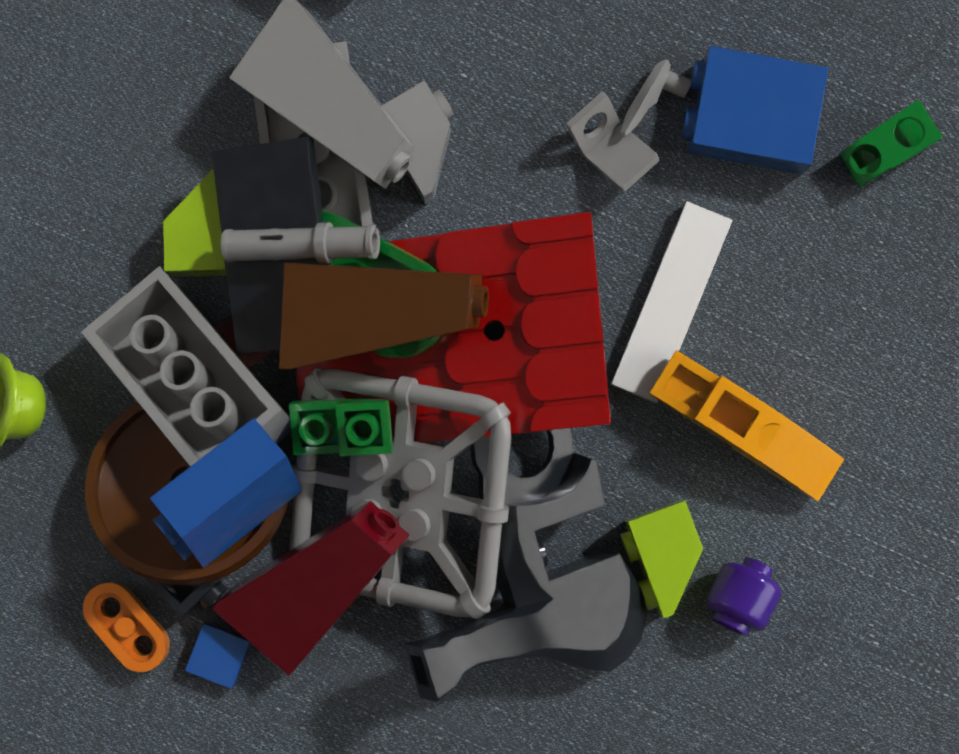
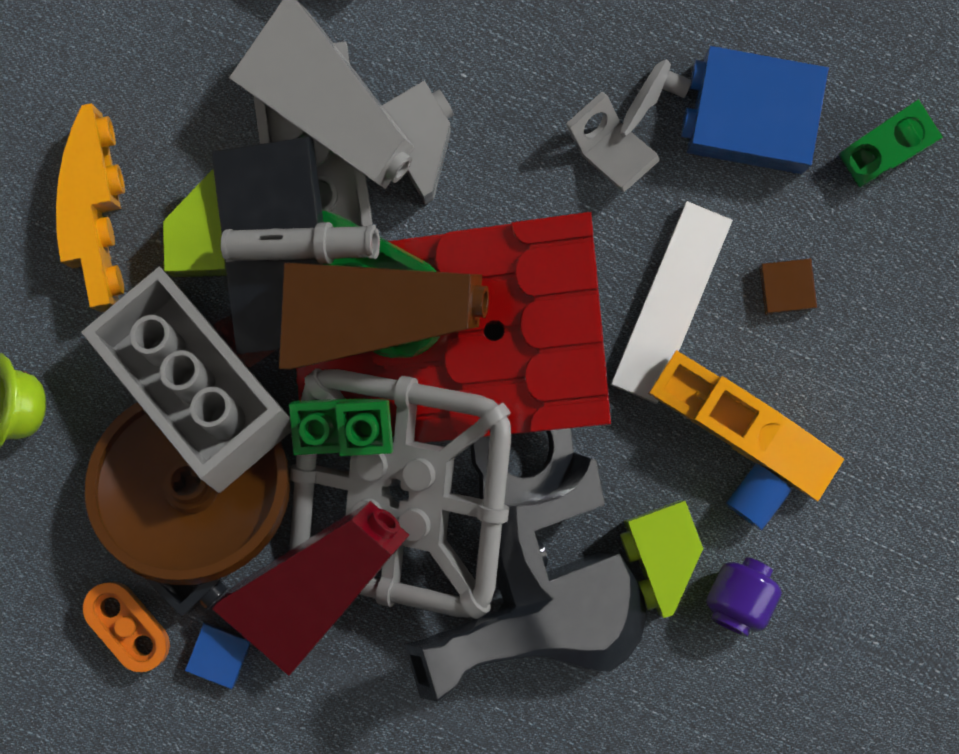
blue brick [150,418,302,568] -> none
none -> light orange slope [56,103,125,312]
none -> blue piece [725,463,792,531]
none -> reddish brown tile [759,258,817,315]

